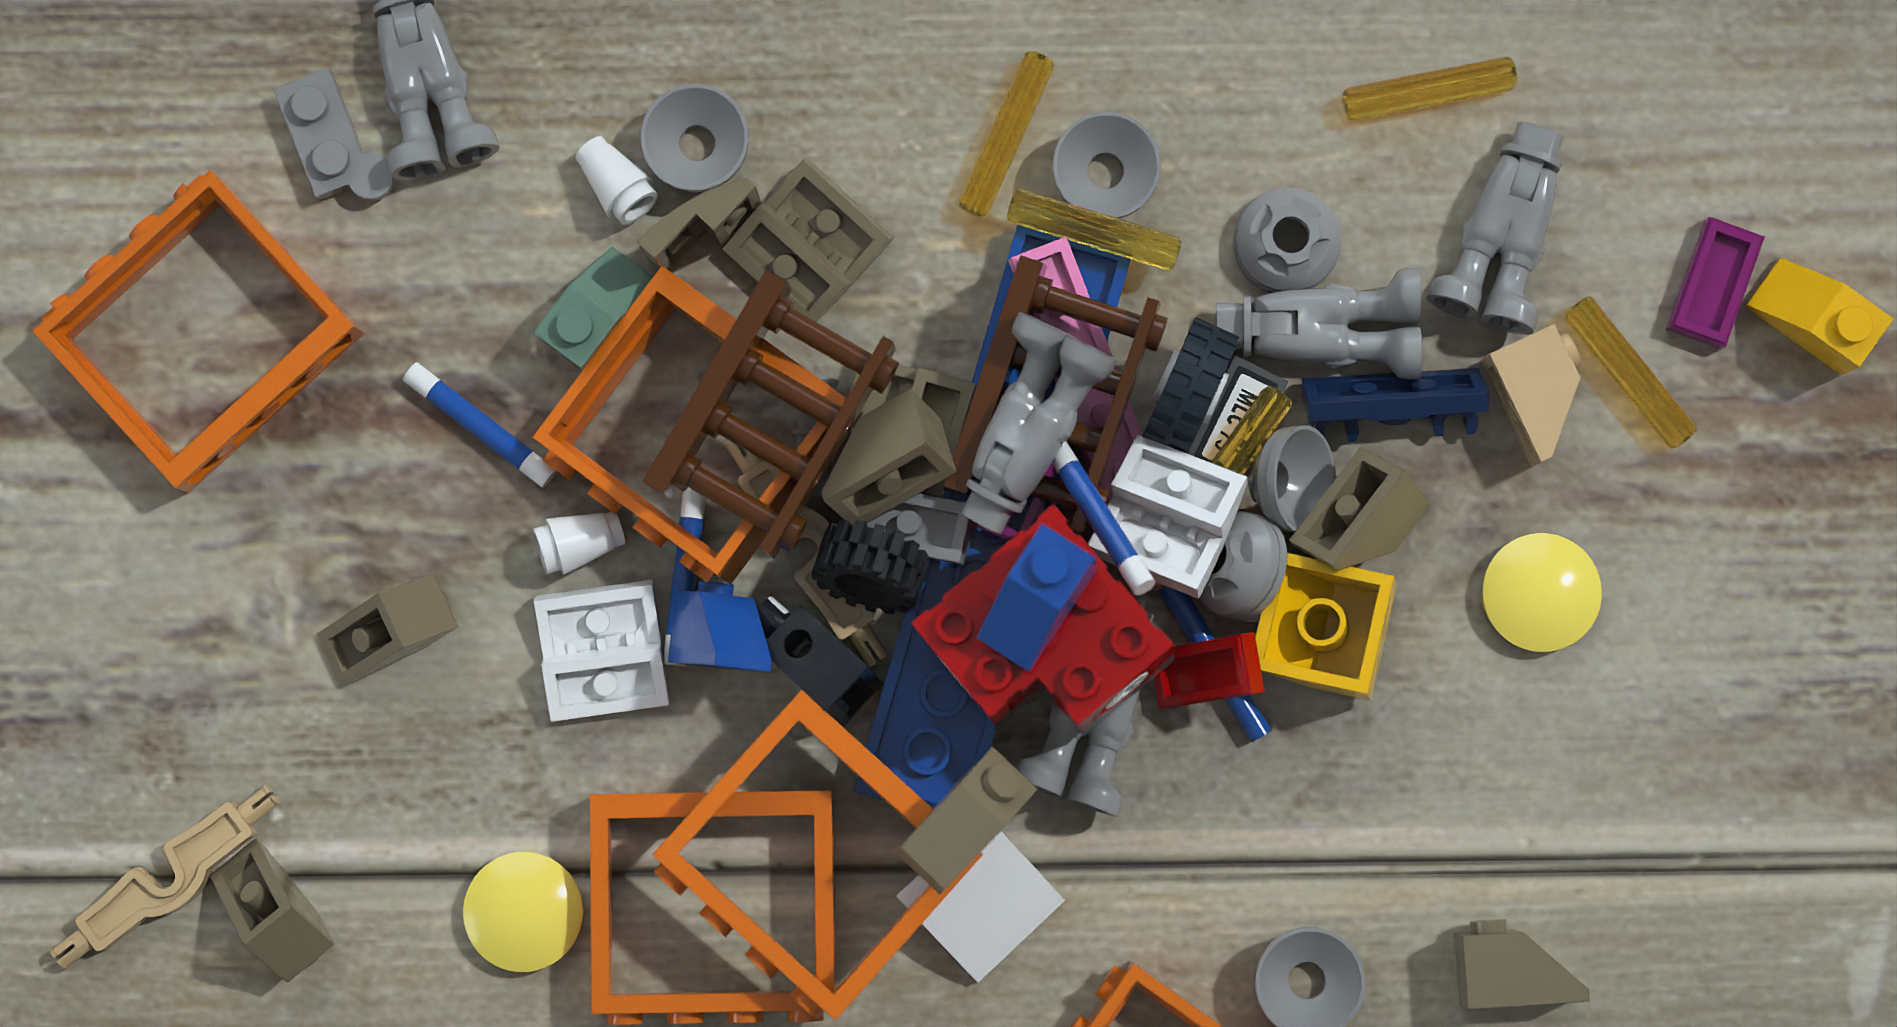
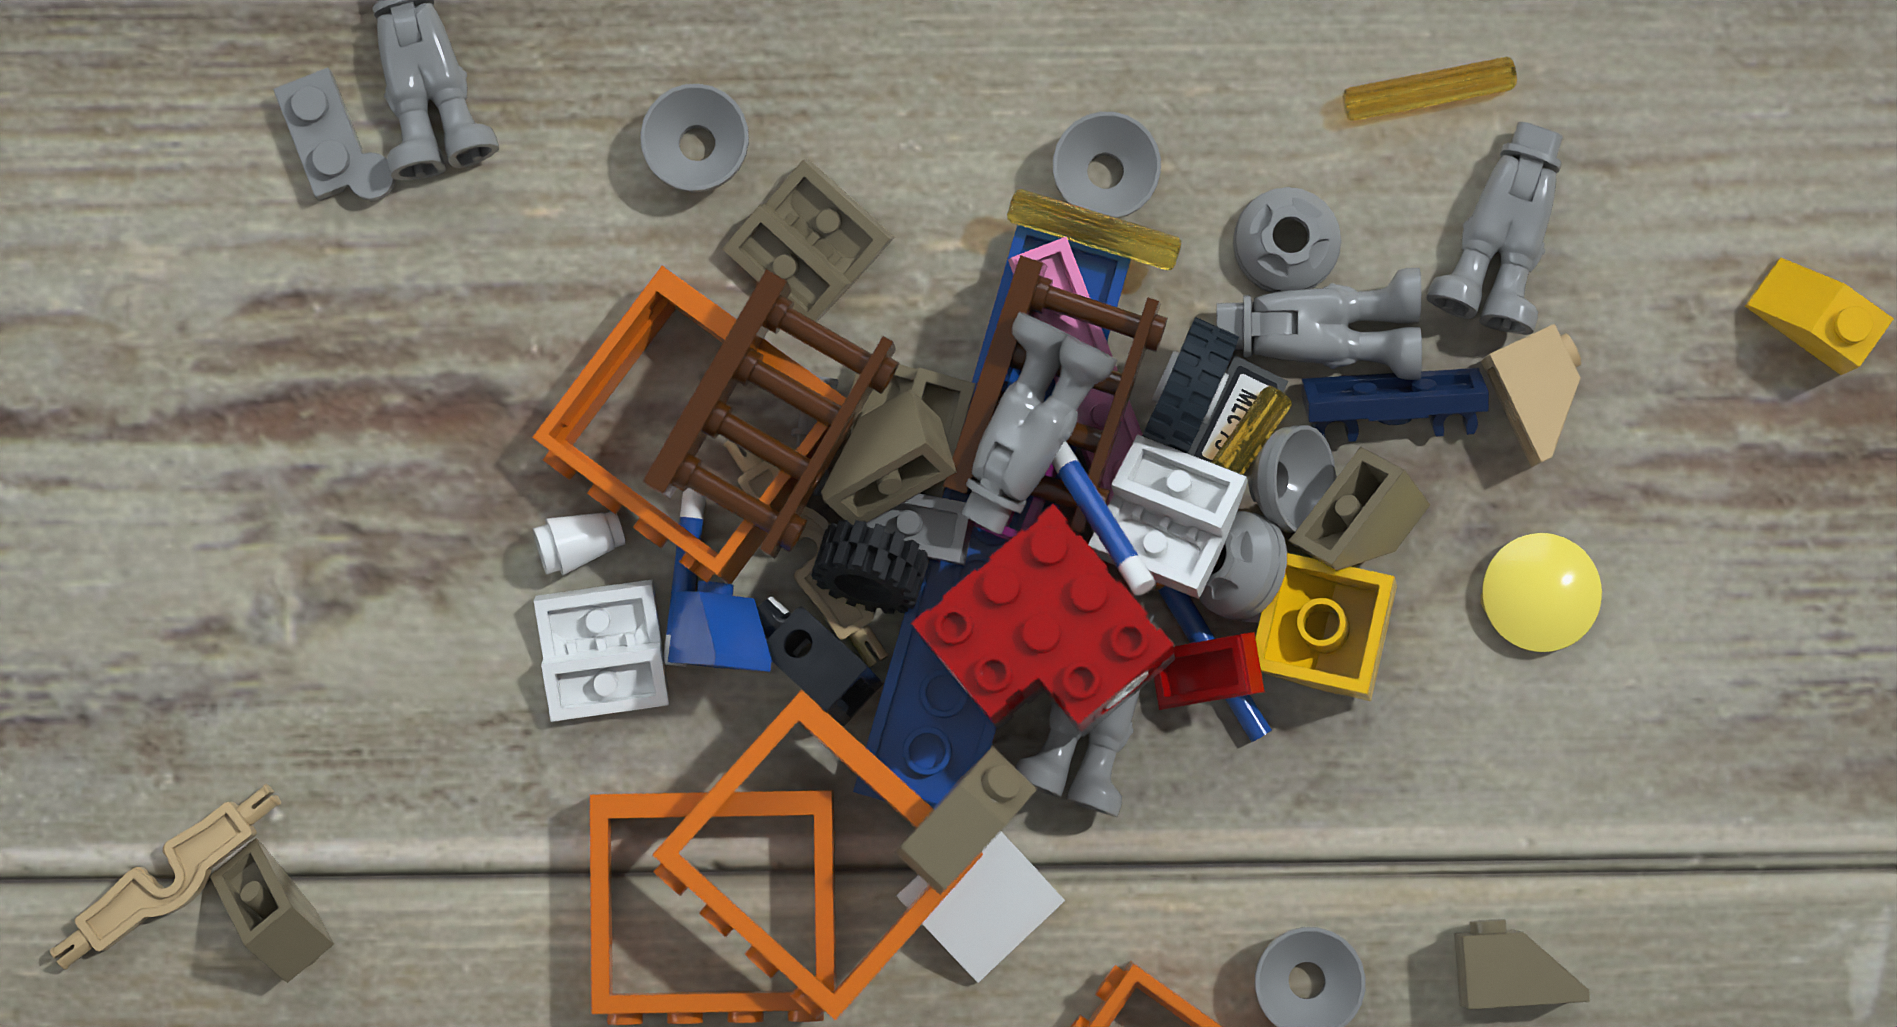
orange window [32,170,364,493] -> none
dark tan slope [317,573,458,687] -> none
blue bar [403,362,557,488] -> none
light yellow dish [463,851,585,972] -> none
sand green slope [533,247,653,371] -> none
white cone [575,136,658,225] -> none
dark tan slope [637,178,762,271] -> none
clear yellow axle [959,51,1054,218] -> none
blue slope [976,523,1098,672] -> none
clear yellow axle [1565,296,1697,449] -> none
magenta tile [1666,217,1765,349] -> none

